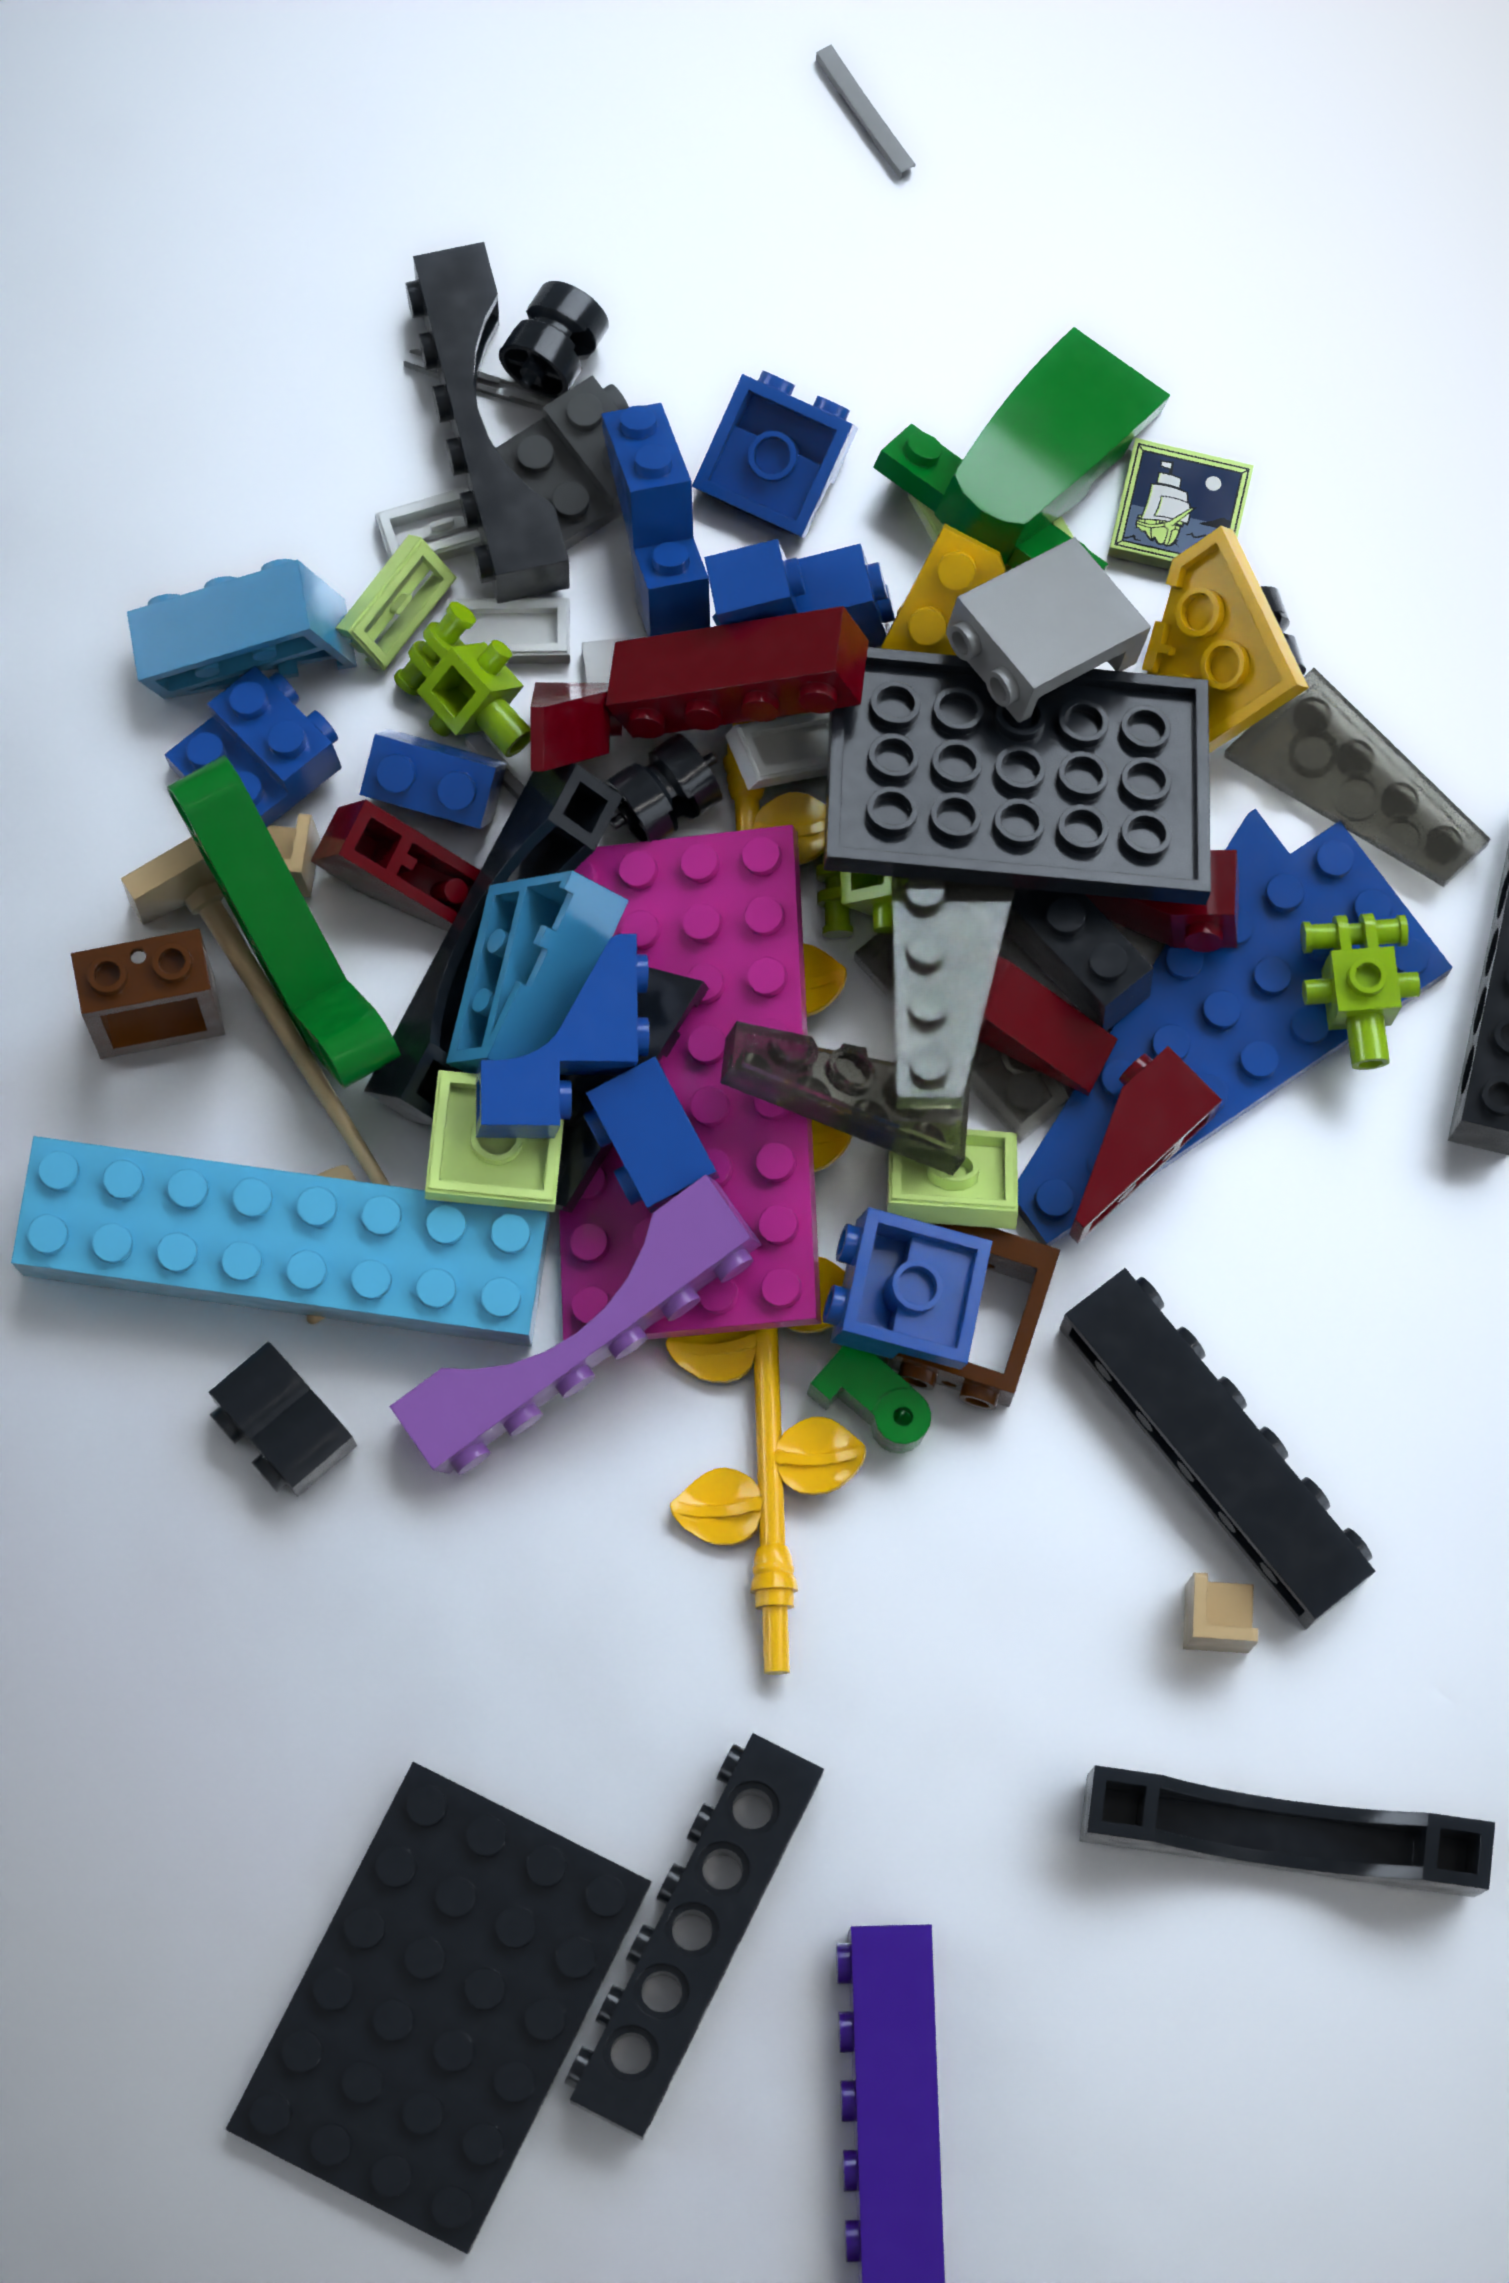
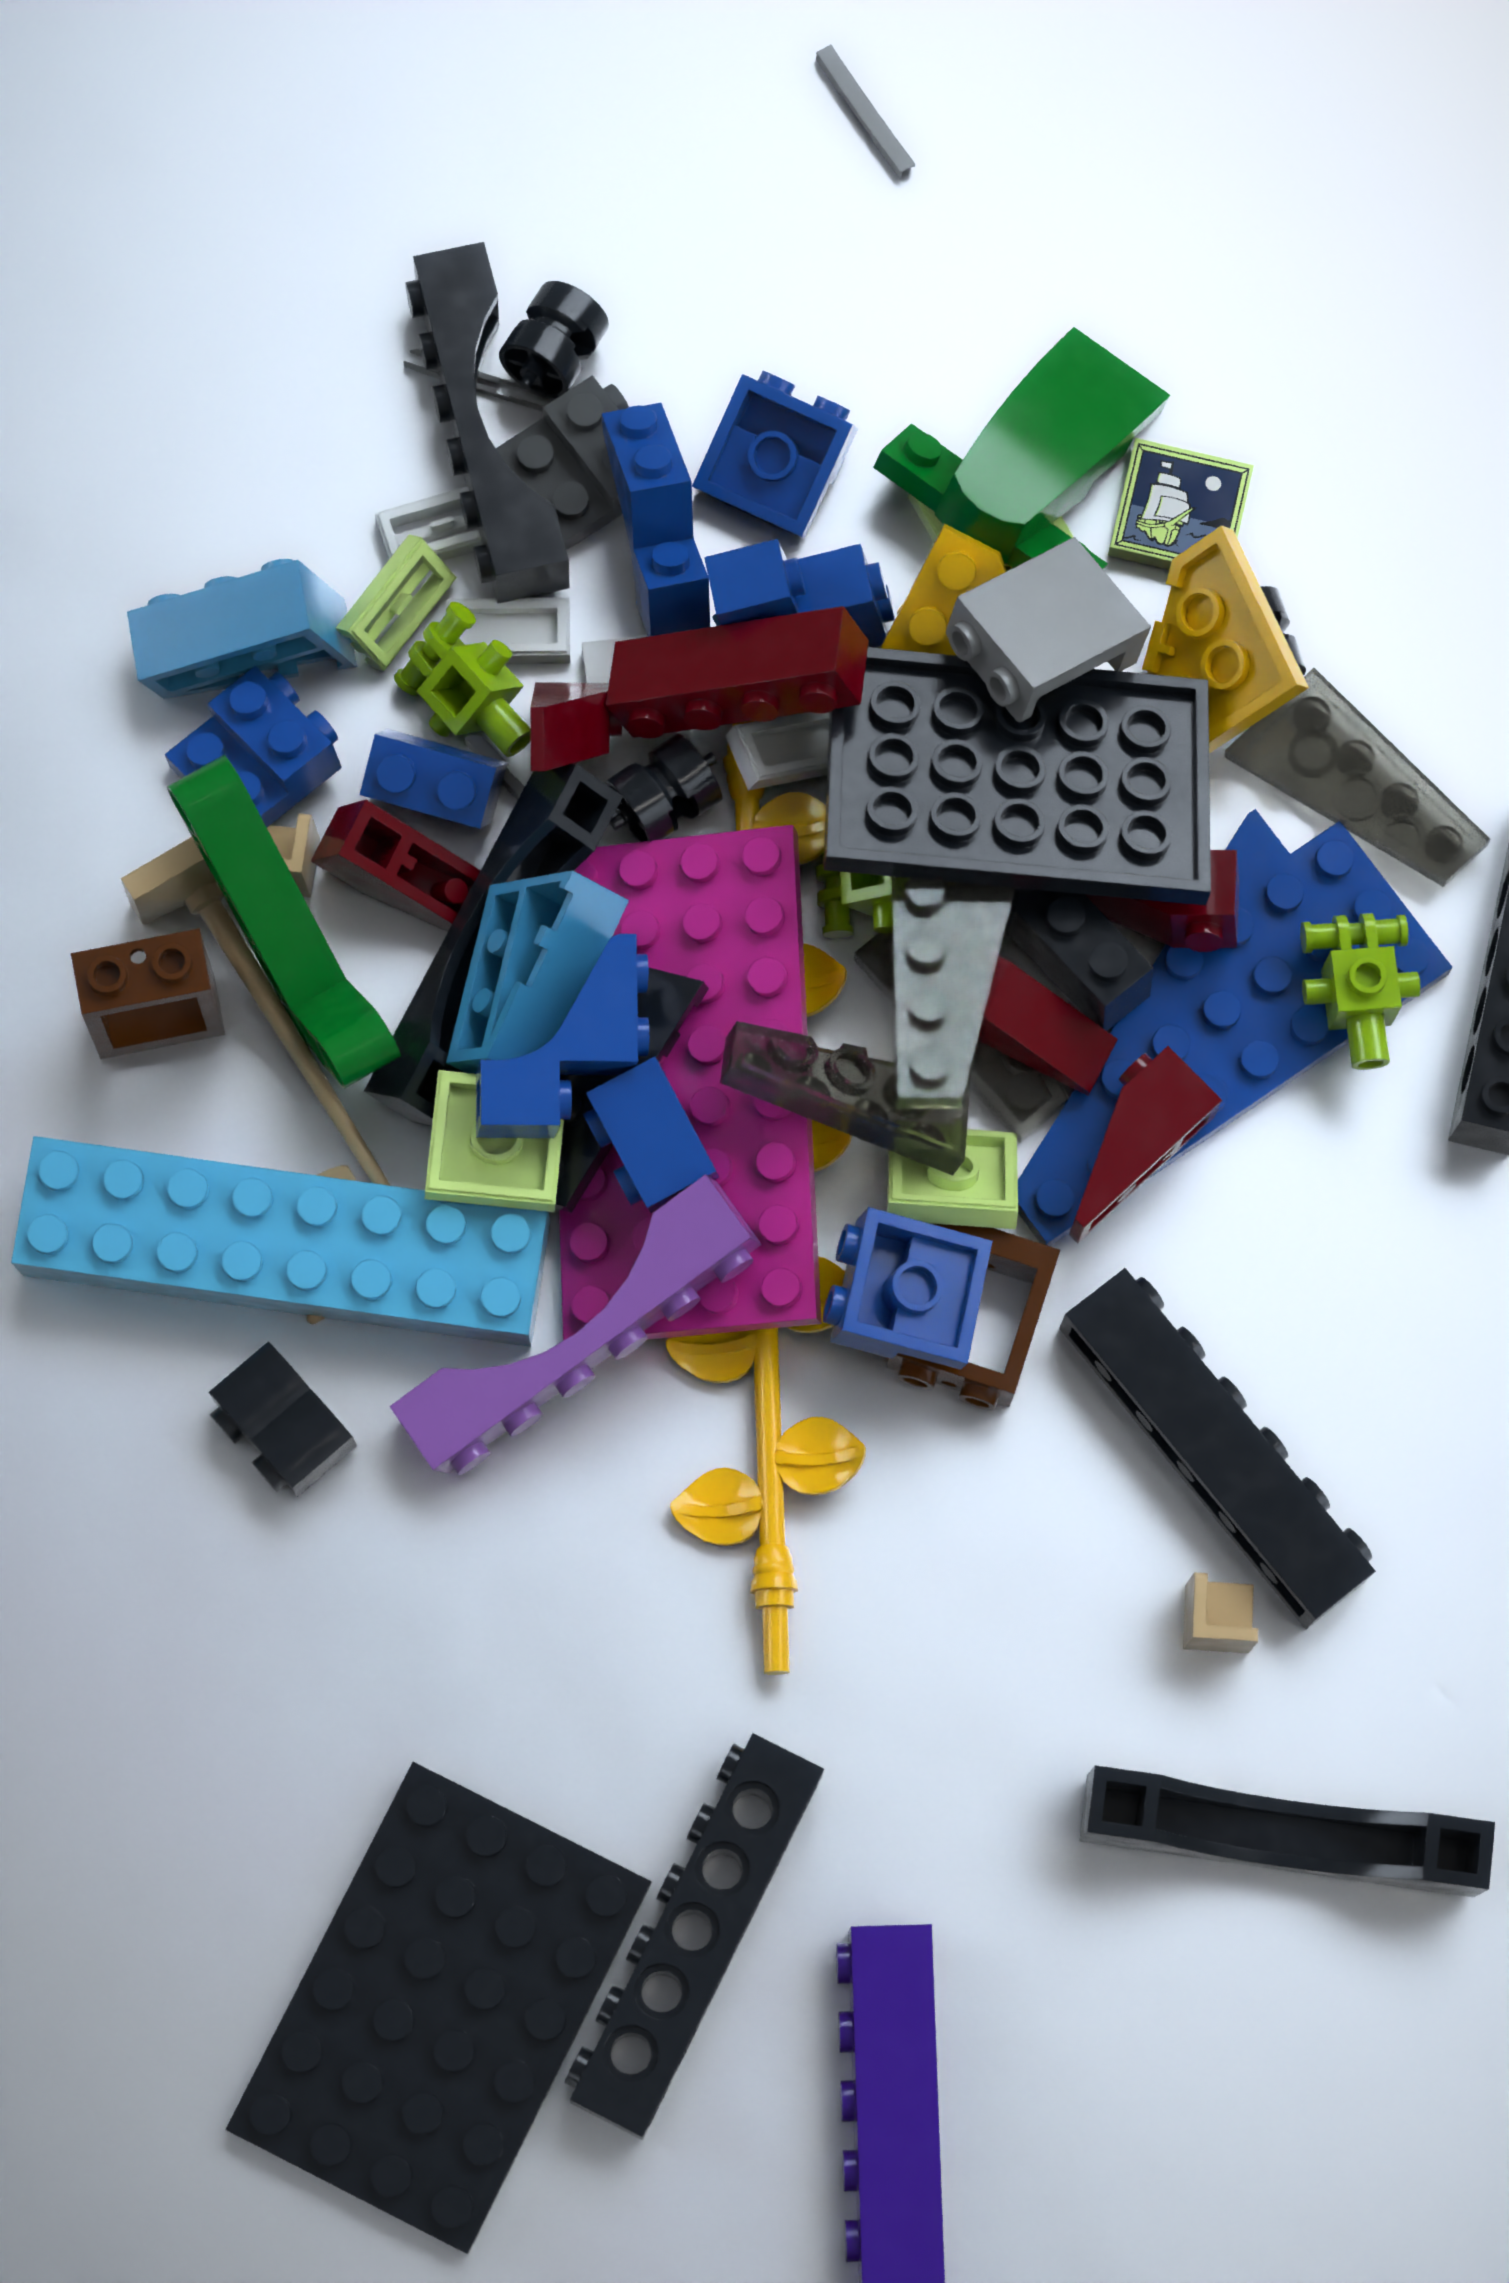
green leg [807,1346,931,1453] -> none

